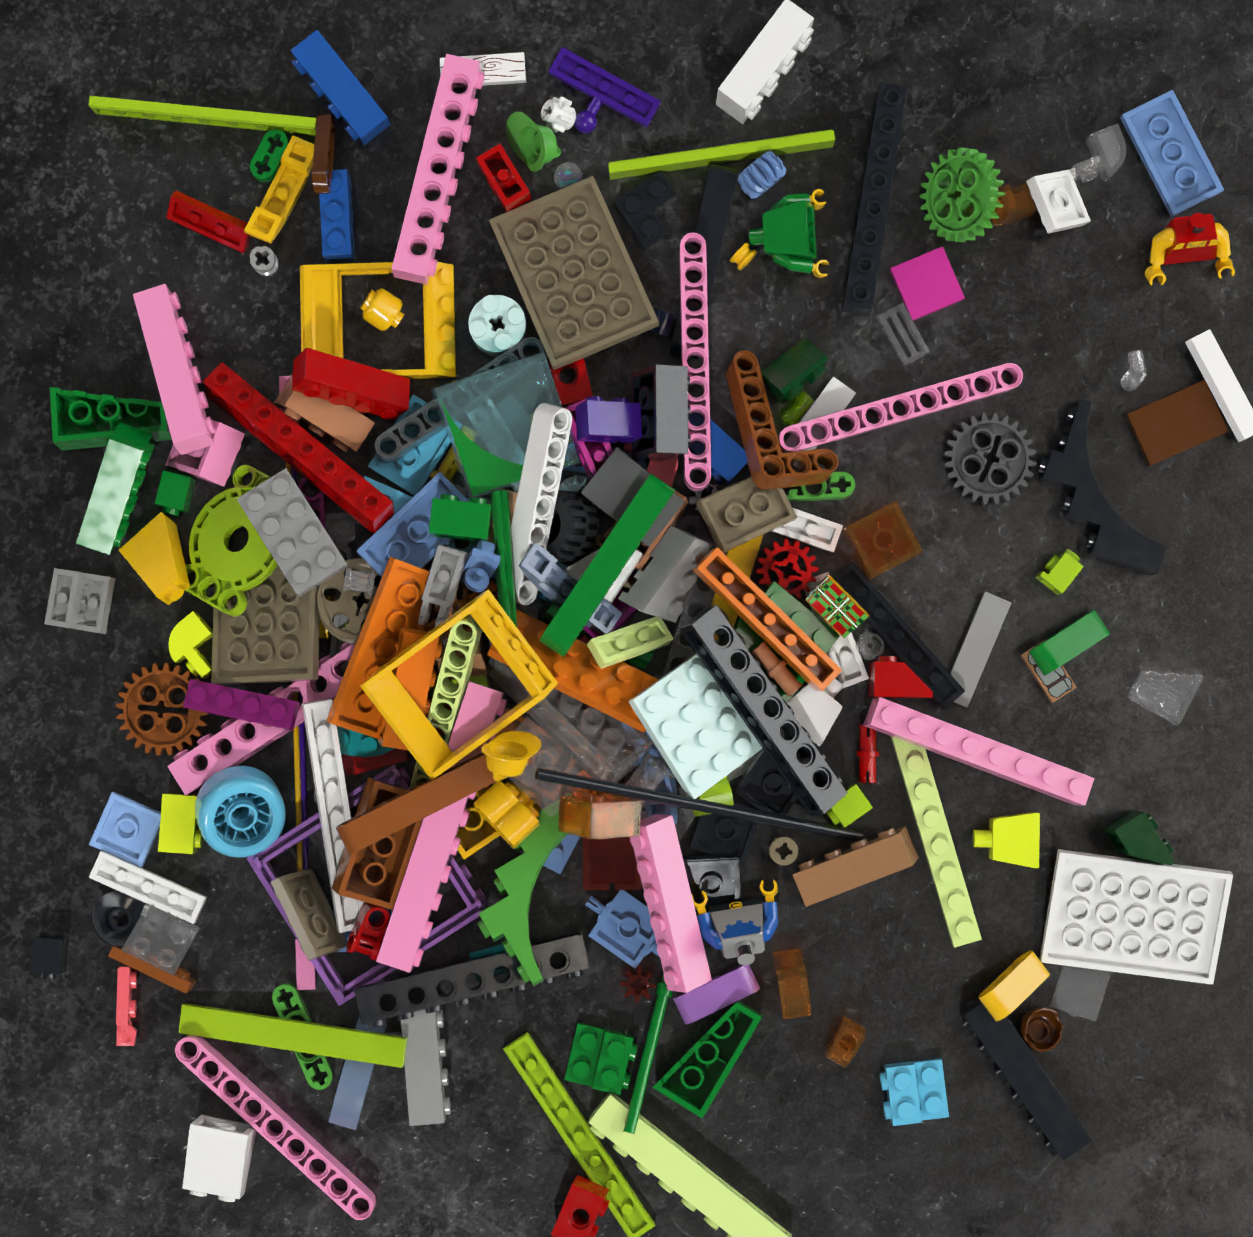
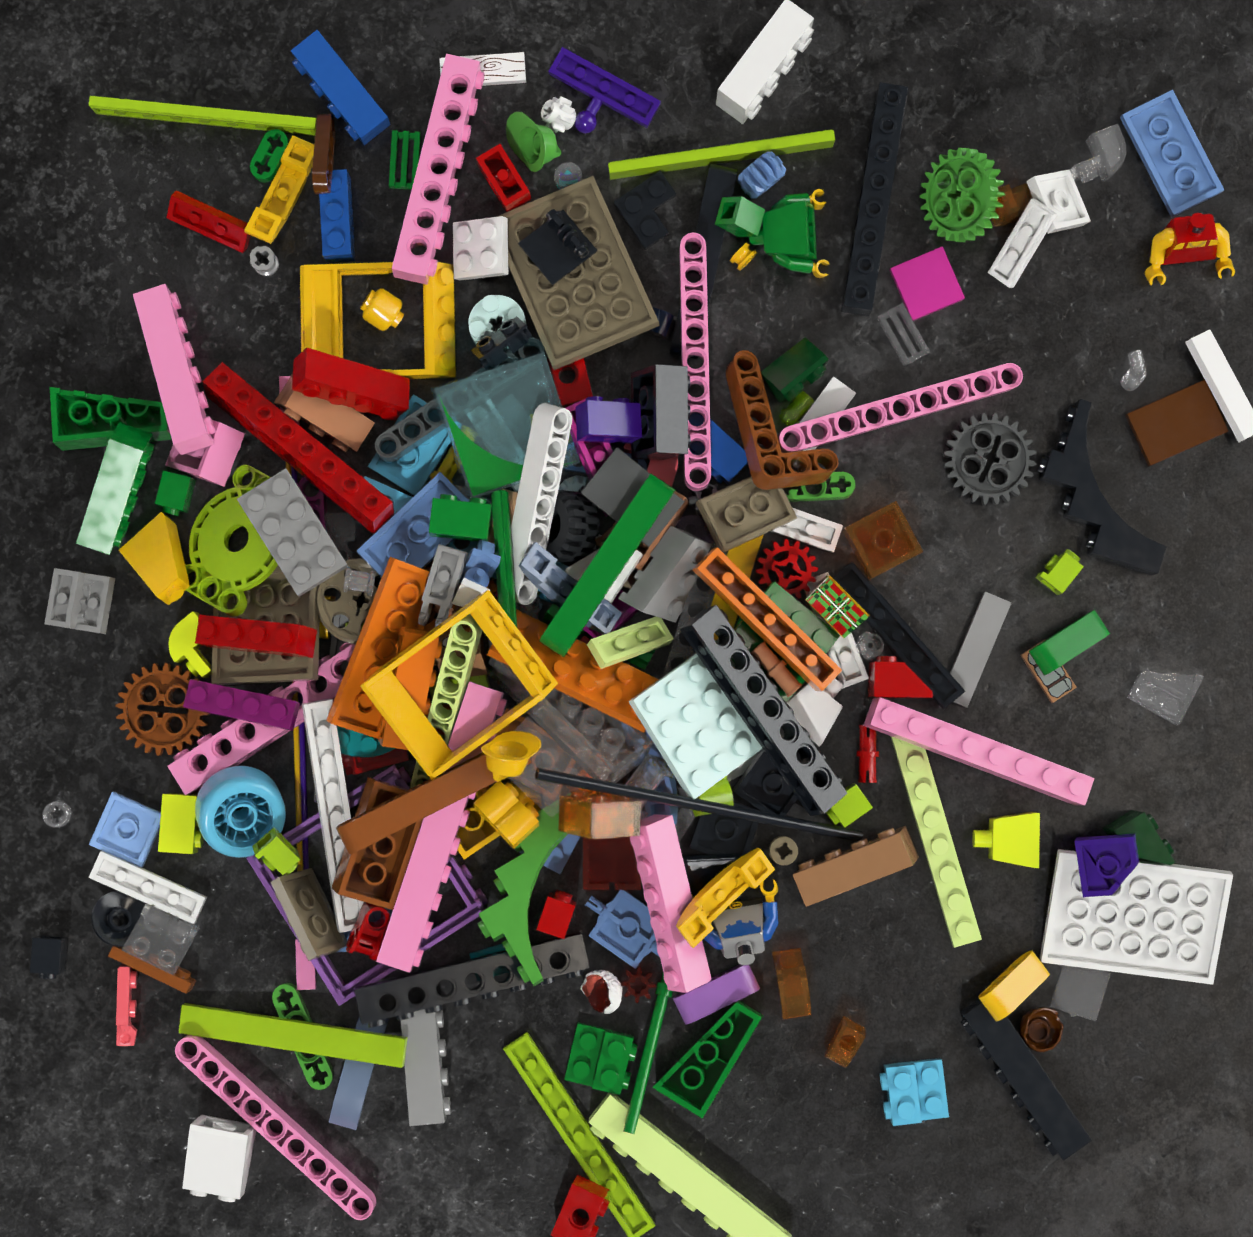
none -> clear bush [43,802,72,827]
none -> red brick [195,615,317,658]
none -> lime brick [252,827,300,875]
none -> green tile [389,130,421,190]
none -> white tile [452,578,490,607]
none -> white plate [453,216,508,281]
none -> black hinge [471,316,532,370]
none -> black hinge [518,209,598,286]
none -> red brick [537,890,577,939]
none -> hair [581,970,623,1014]
none -> yellow slope [676,848,775,948]
none -> green brick [715,196,765,237]
none -> white tile [988,199,1057,288]
none -> dark purple plate [1075,834,1139,897]

